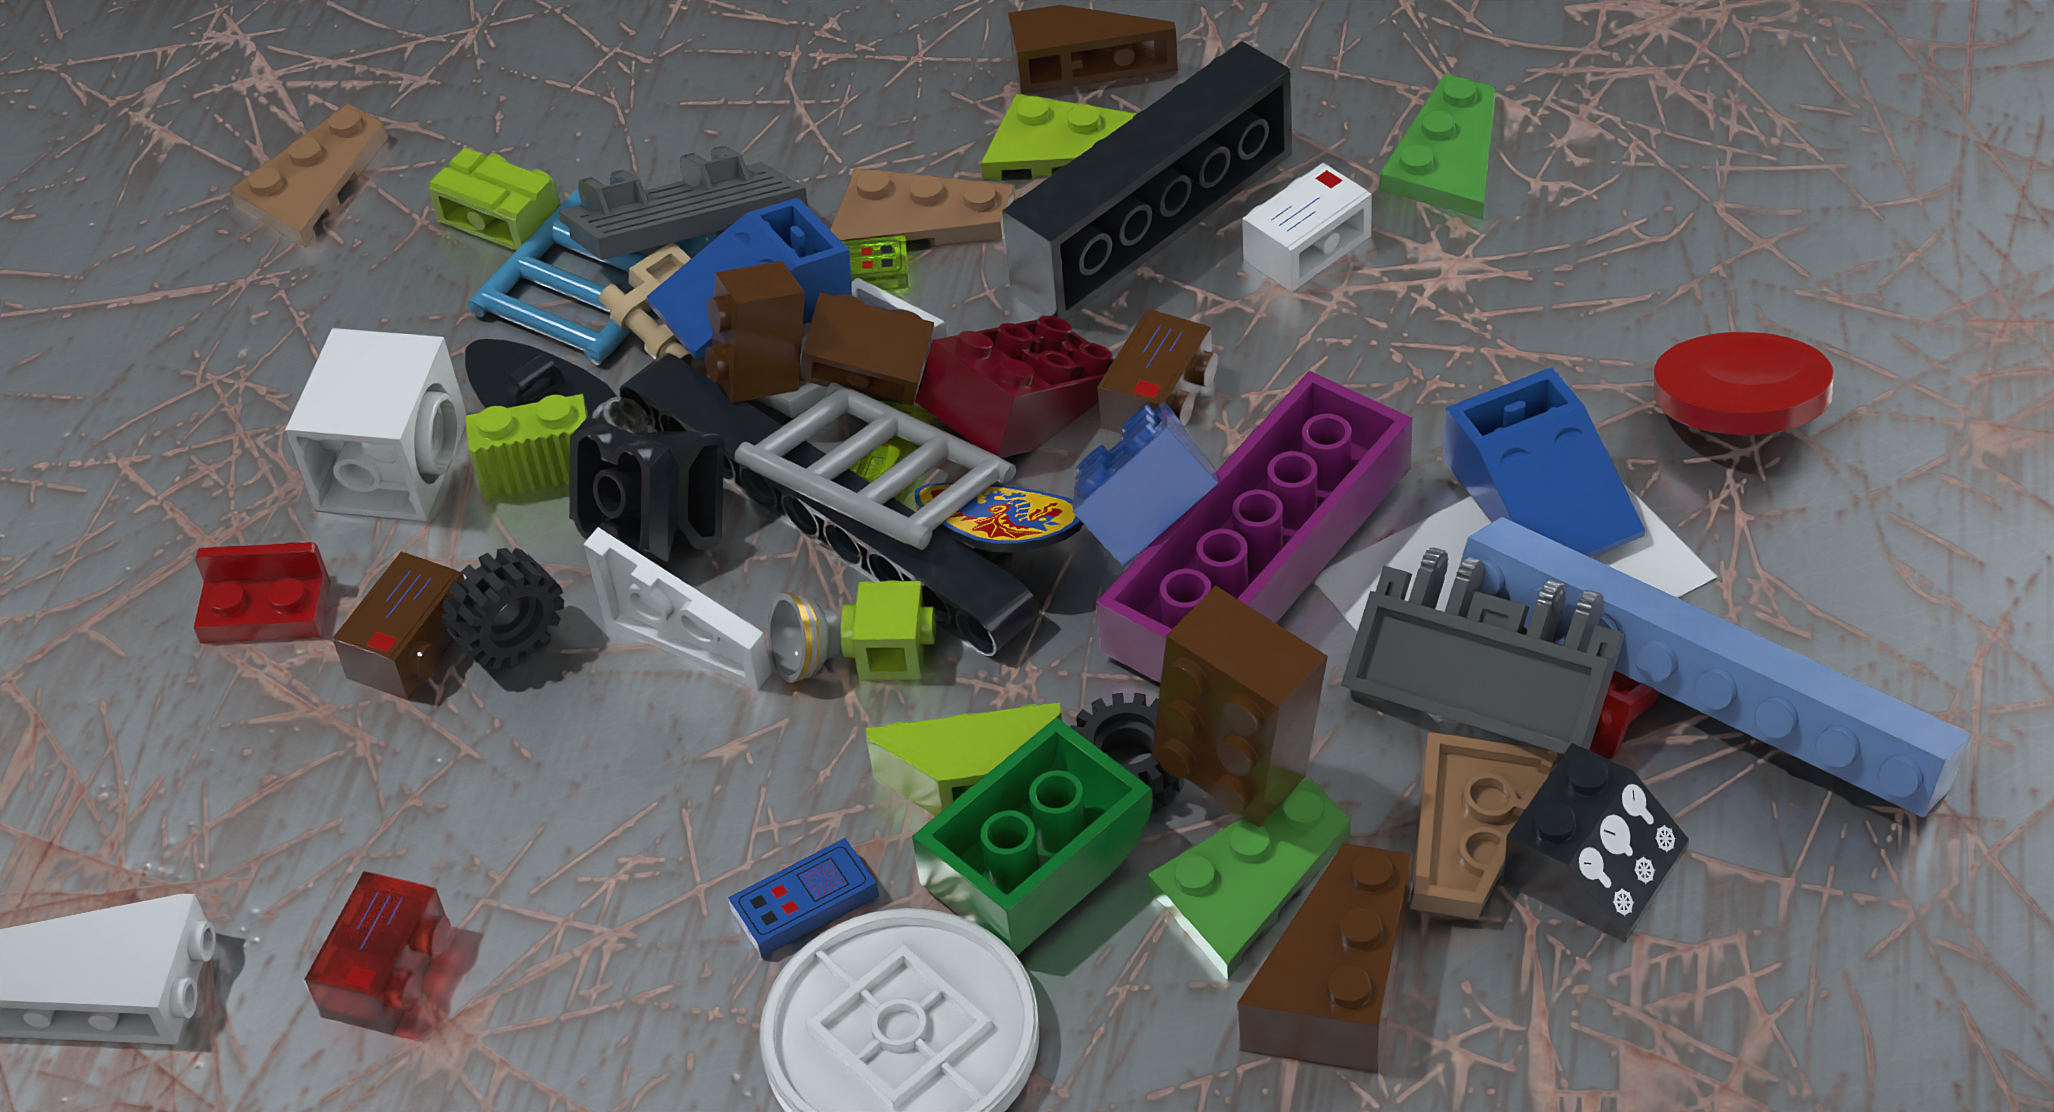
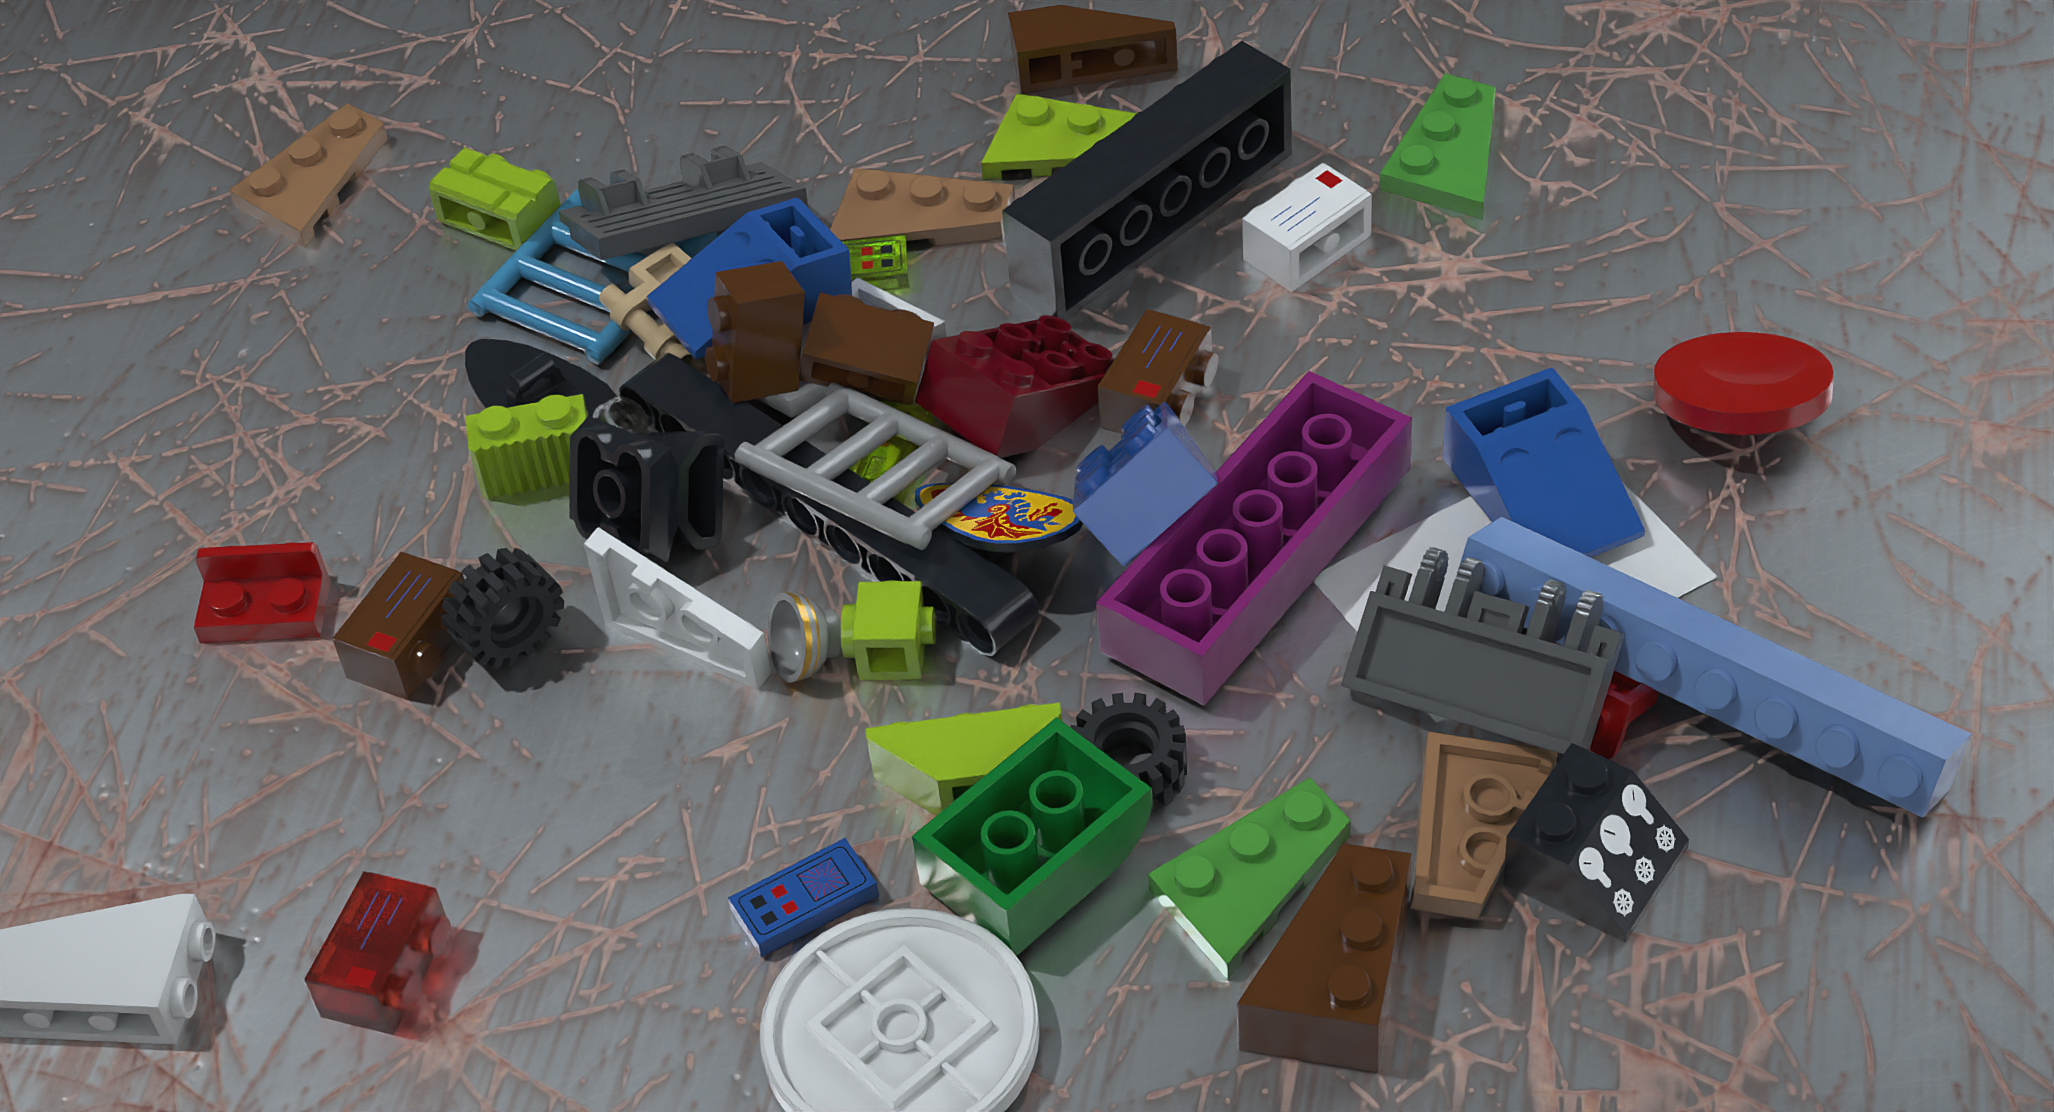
white brick [285,328,467,521] -> none
reddish brown brick [1152,585,1328,827] -> none

